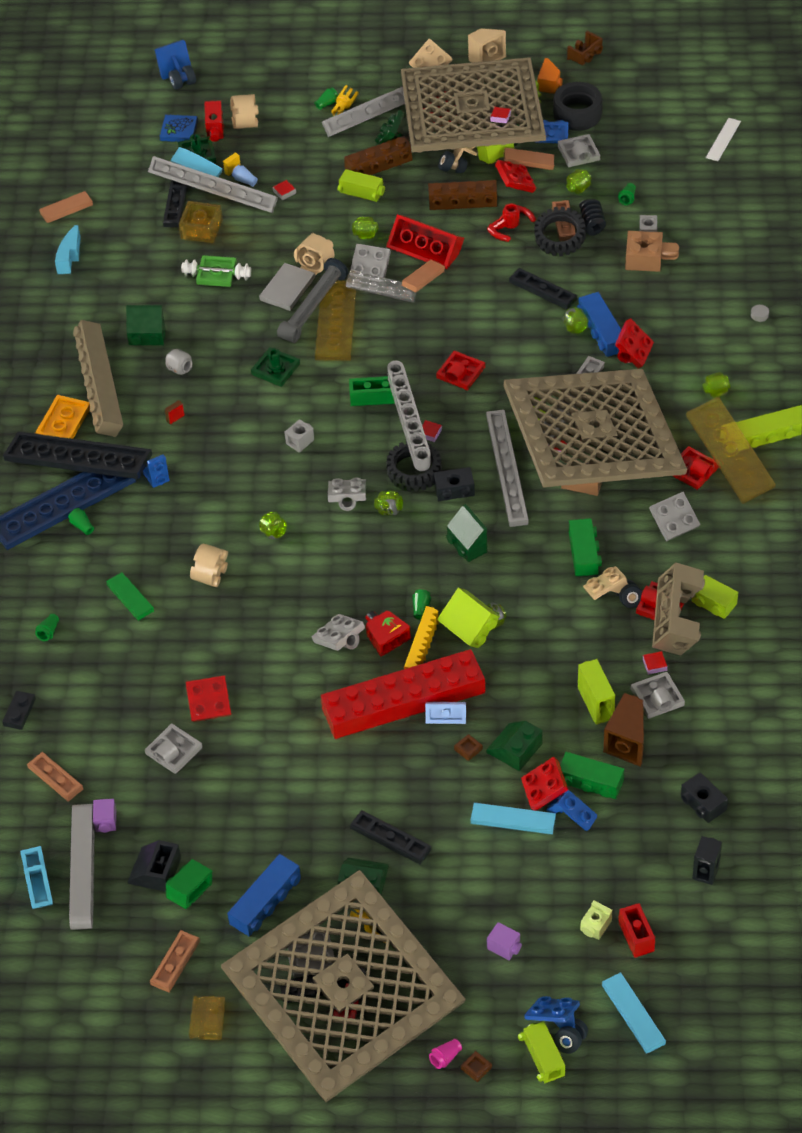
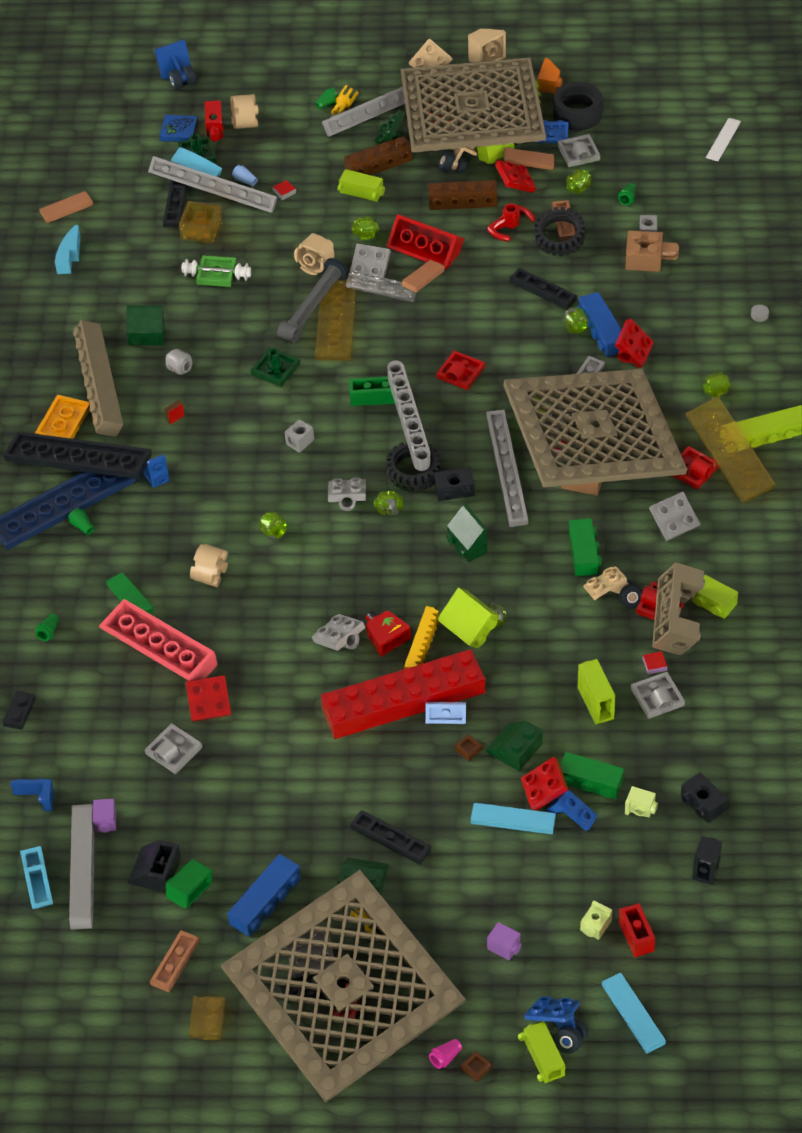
nougat tile [27,752,83,802] -> none
yellow tile [223,153,241,176] -> none
light grey tile [259,263,315,311] -> none
green cone [412,589,432,620] -> none
red tile [422,420,442,442] -> none
red tile [491,107,511,123] -> none
reddish brown window [567,31,603,65] -> none
black piece [579,199,606,236] -> none
reddish brown slope [603,693,644,767] -> none
none -> blue bracket [11,778,54,811]
none -> coral slope [99,599,218,681]
none -> yellowish green brick [625,786,658,818]

